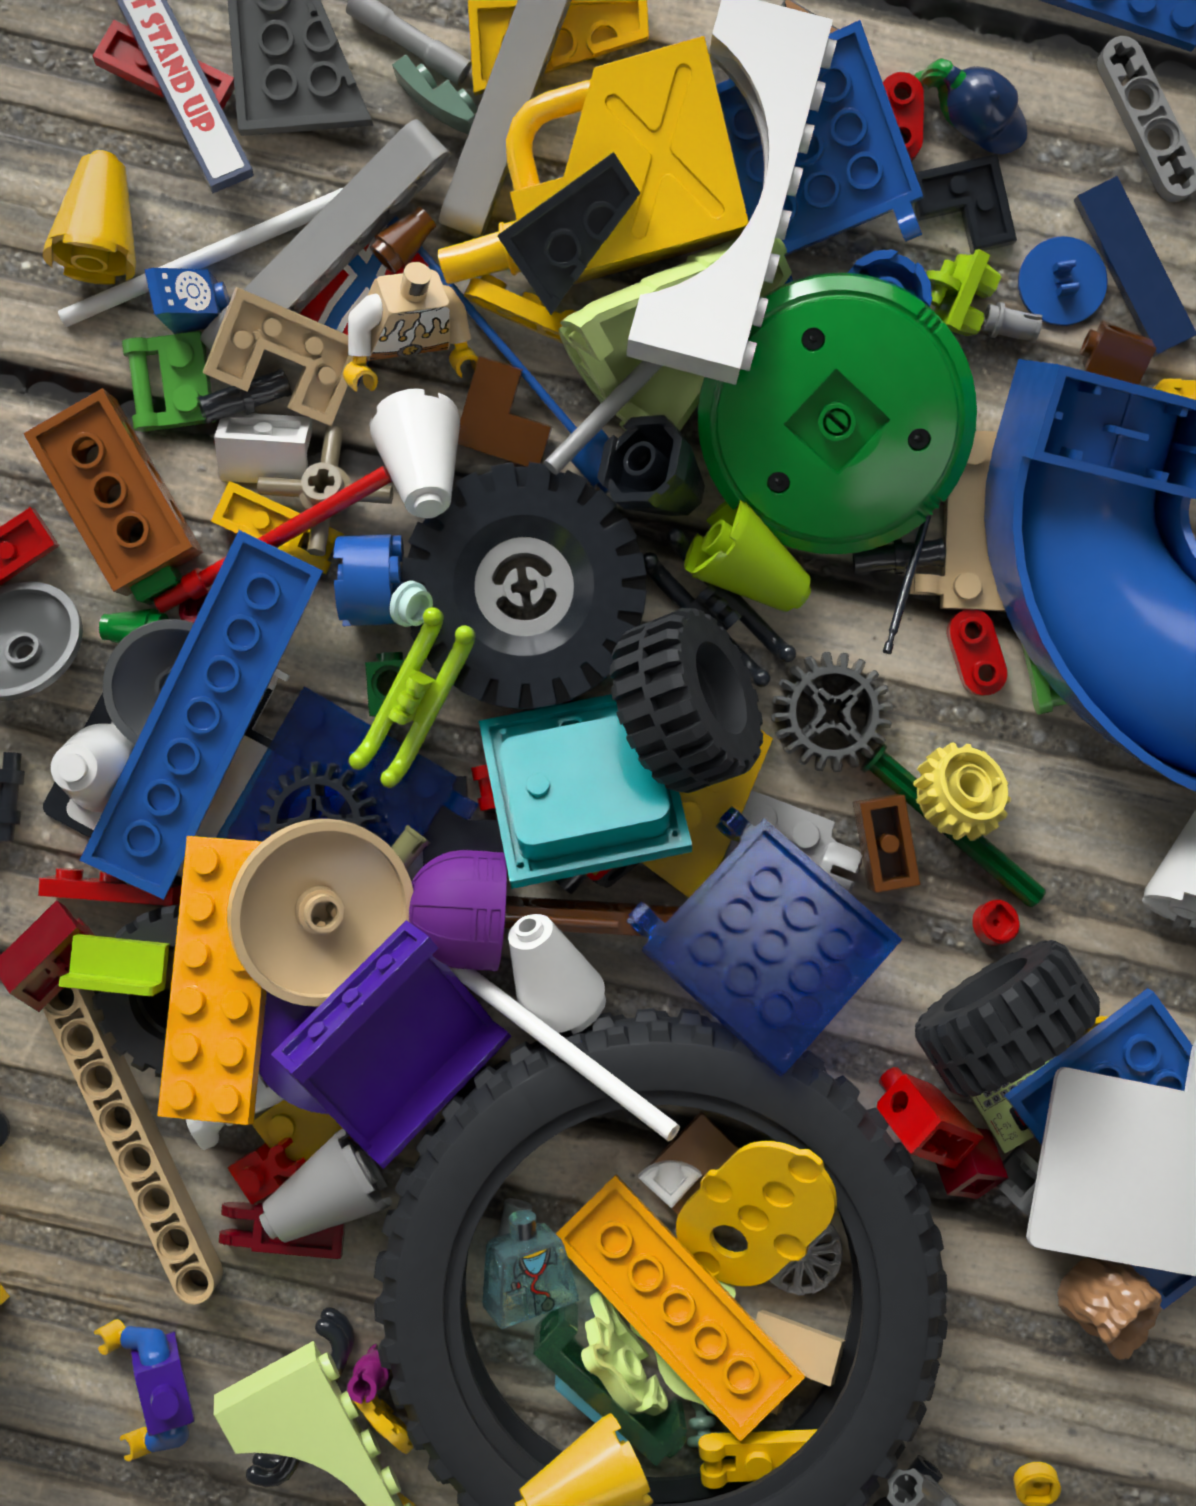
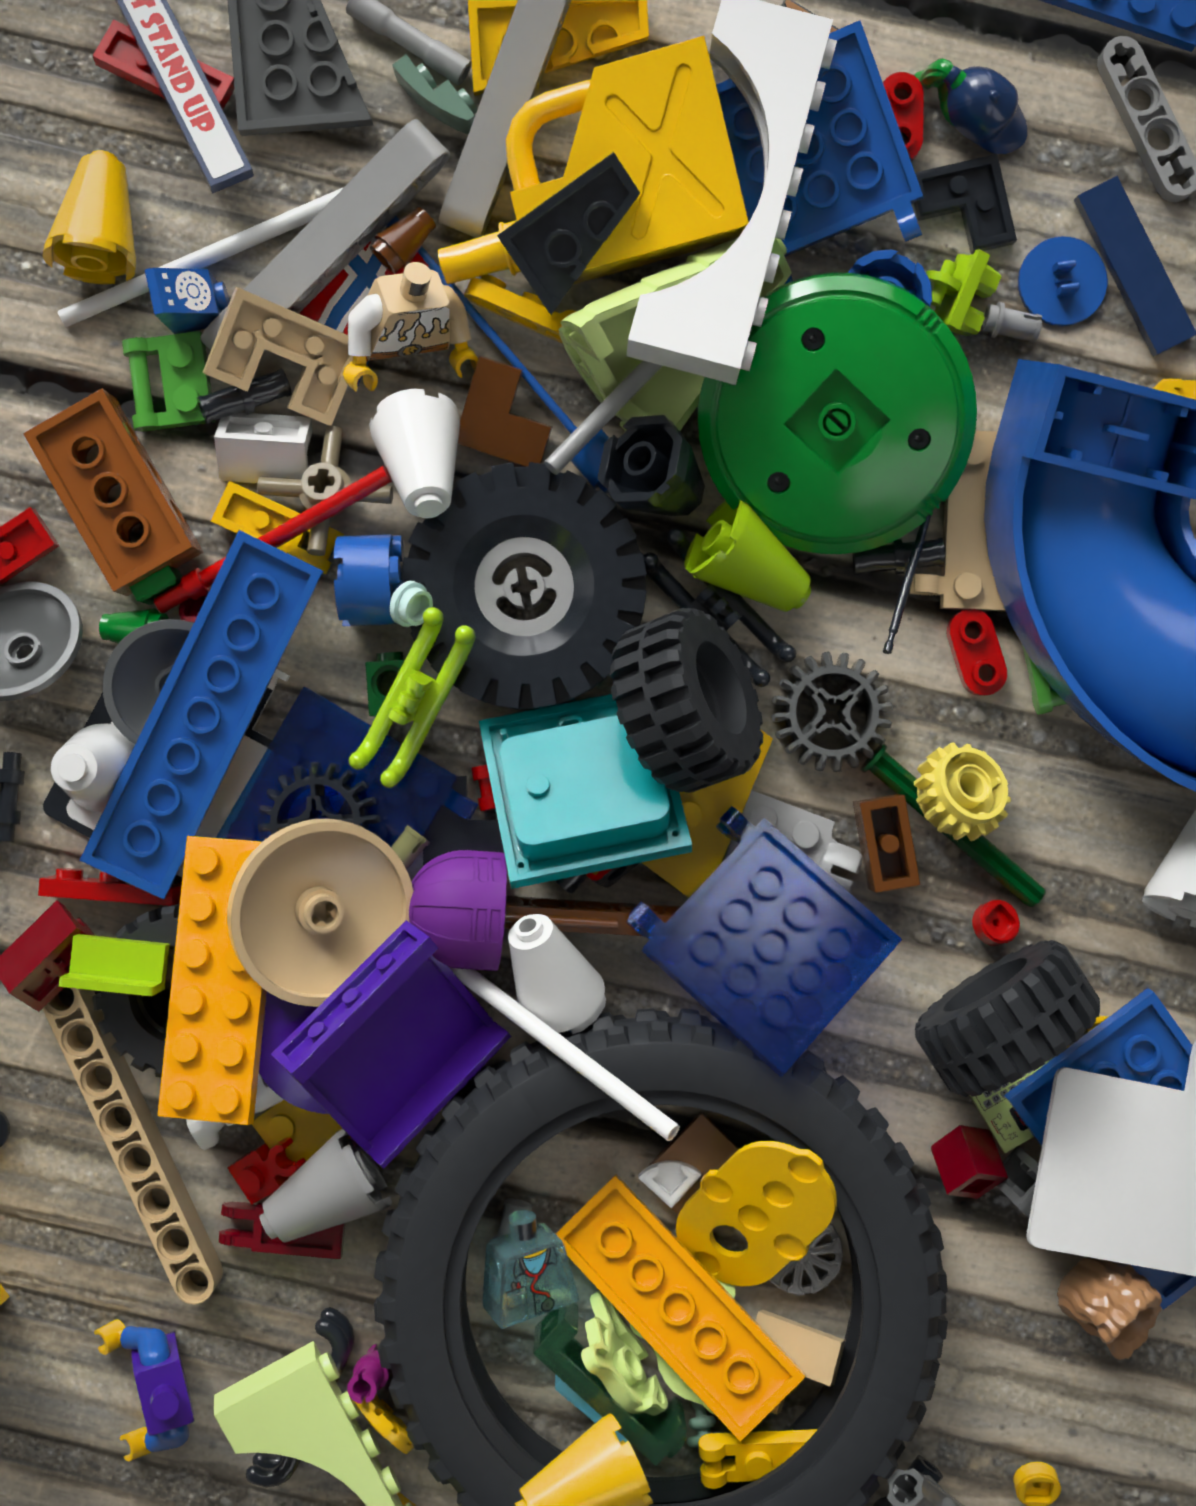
red torso [877,1067,984,1169] -> none
reddish brown brick [1080,320,1157,385] -> none

